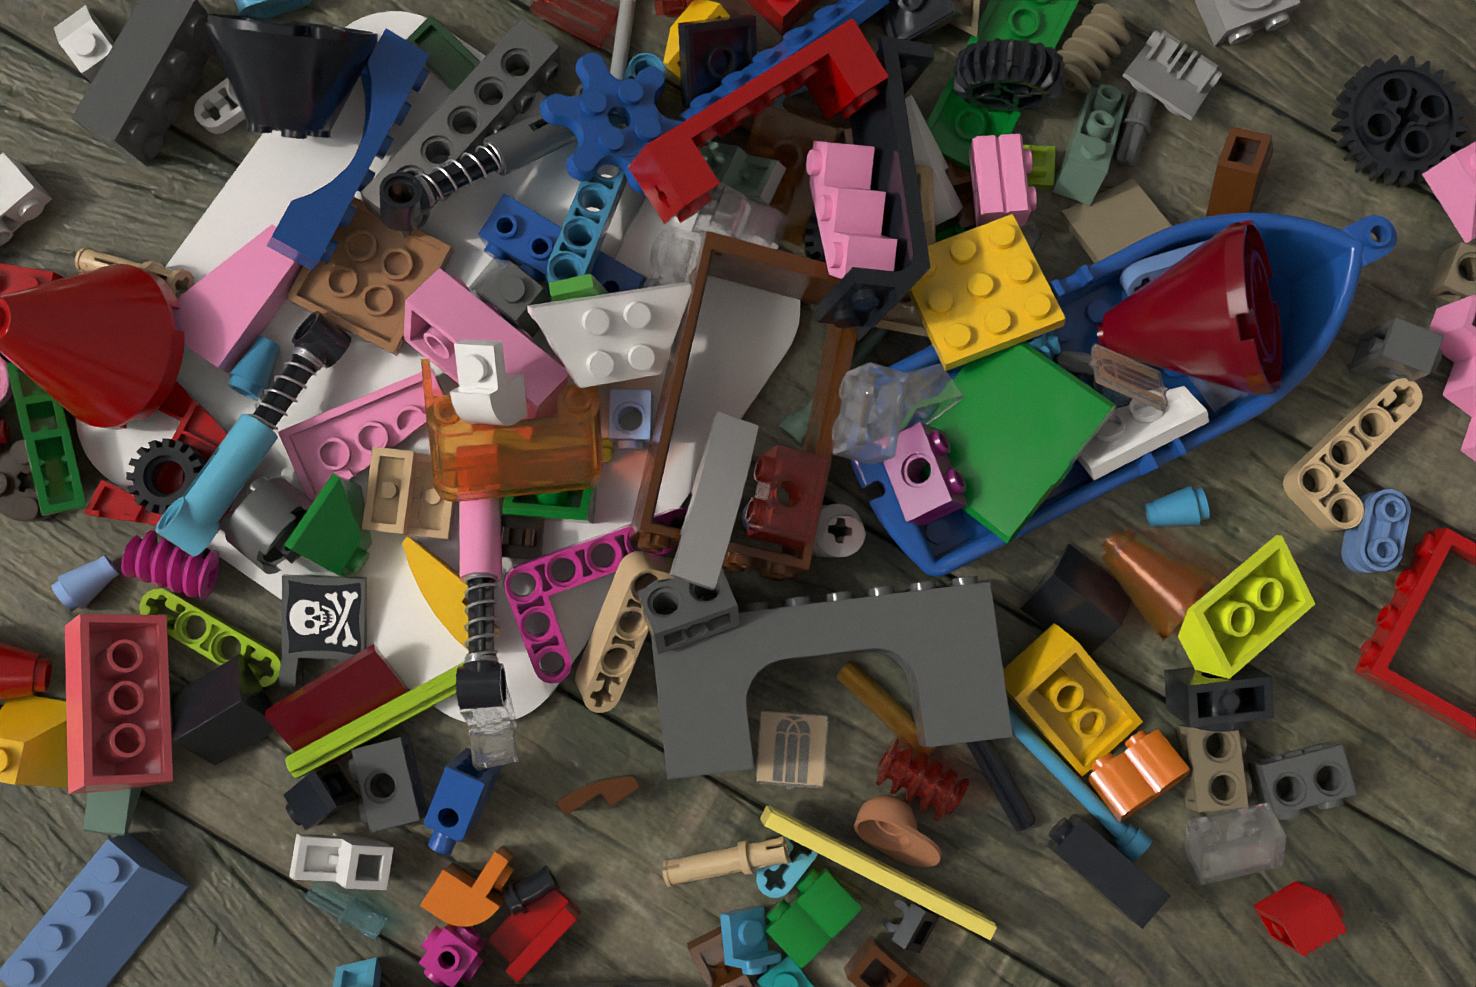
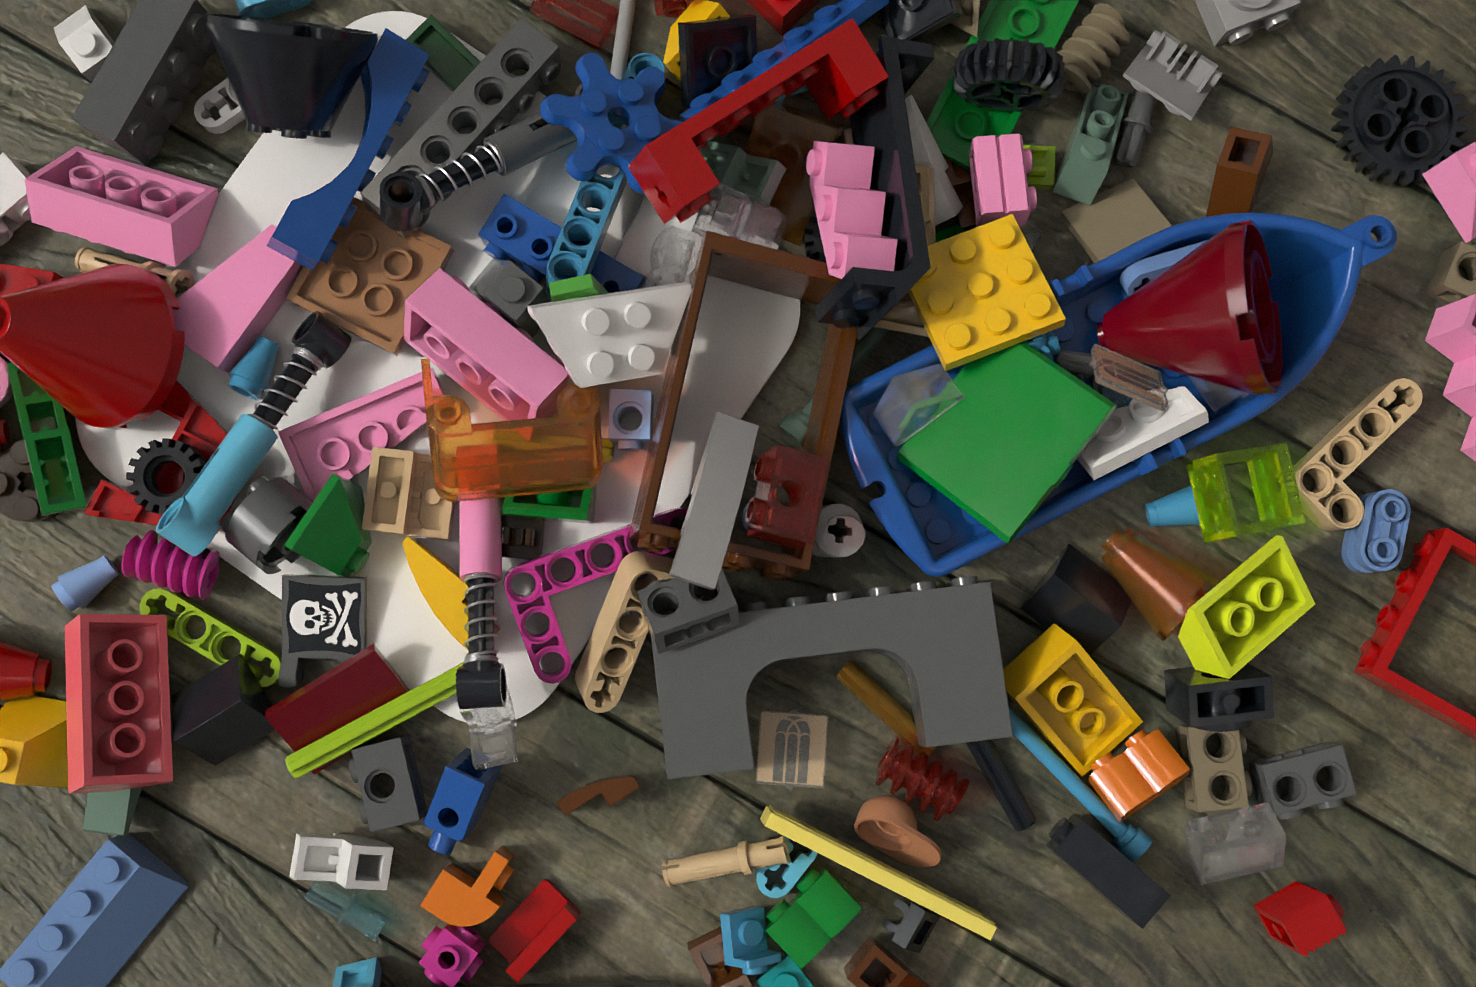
black slope [283,763,359,831] -> none
white brick [450,339,528,426] -> none
black pin [503,865,560,915] -> none
clear brick [832,362,909,465] -> none
magenta brick [876,422,967,526] -> none
dark grey brick [1349,317,1444,384] -> none
none -> bright pink slope [24,146,218,267]
none -> clear neon green window [1186,442,1306,543]

